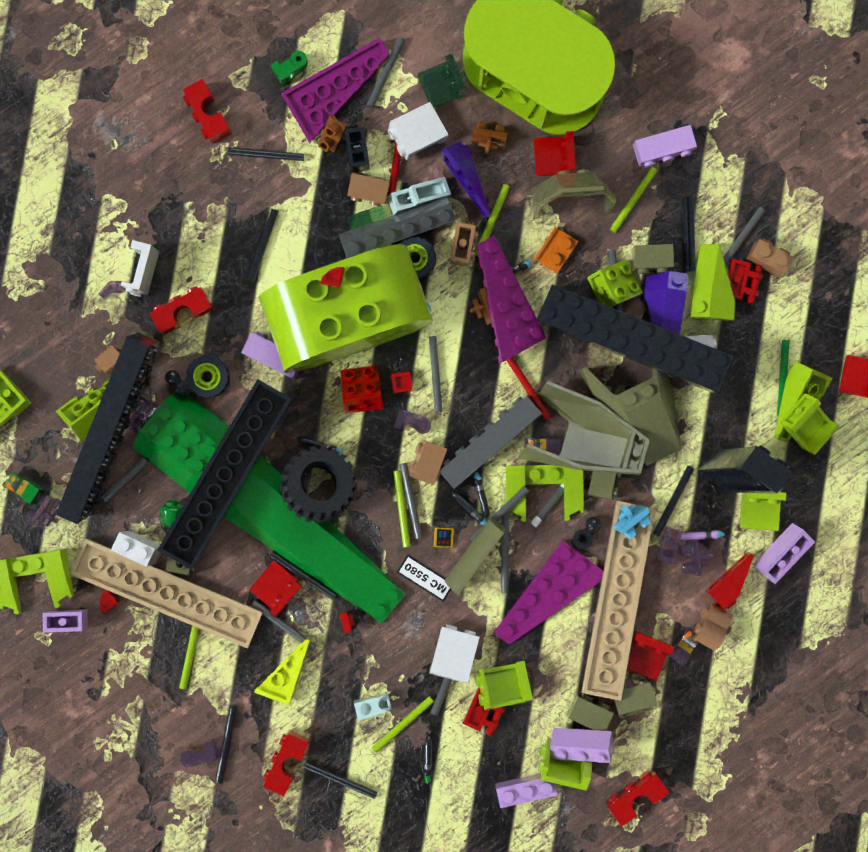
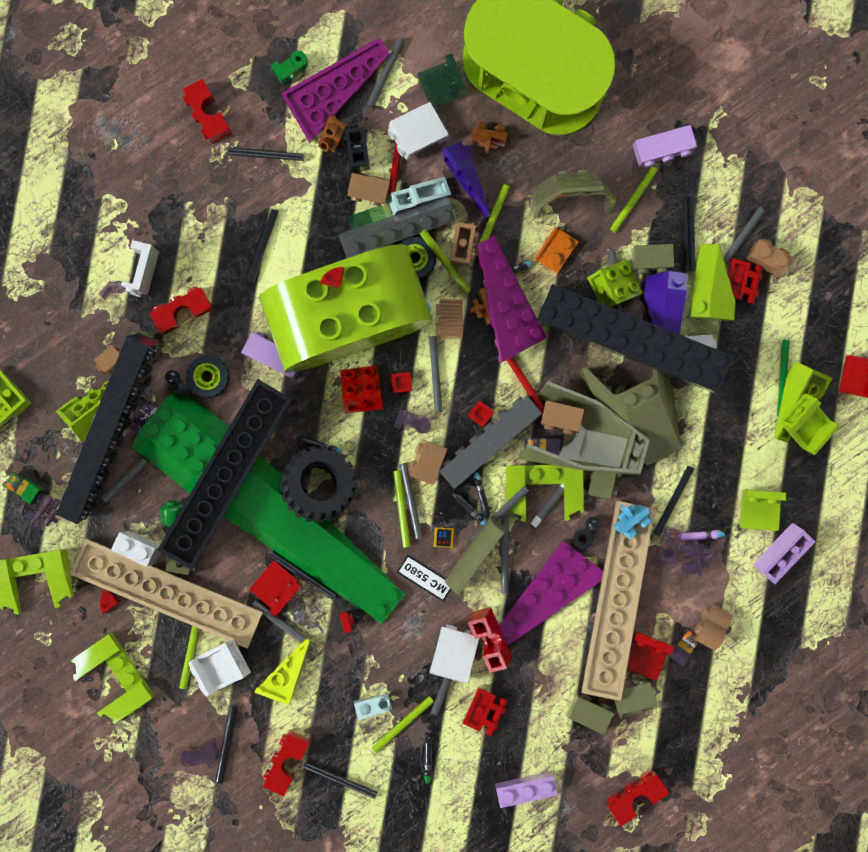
lavender brick [43,609,88,633] -> none
lime panel [475,661,533,710] -> none
red bracket [534,131,576,176] -> none
lime panel [538,738,592,791] -> none
lavender brick [550,728,614,763] -> none
black brick [698,445,793,494] -> none
red slope [705,552,754,610] -> none
none -> lime wedge [71,633,155,724]
none -> white panel [188,639,251,697]
none -> lime bar [420,229,471,294]
none -> medium nougat brick [436,299,463,339]
none -> red plate [467,400,494,427]
none -> red arch [468,607,512,673]
none -> medium nougat brick [541,401,584,436]

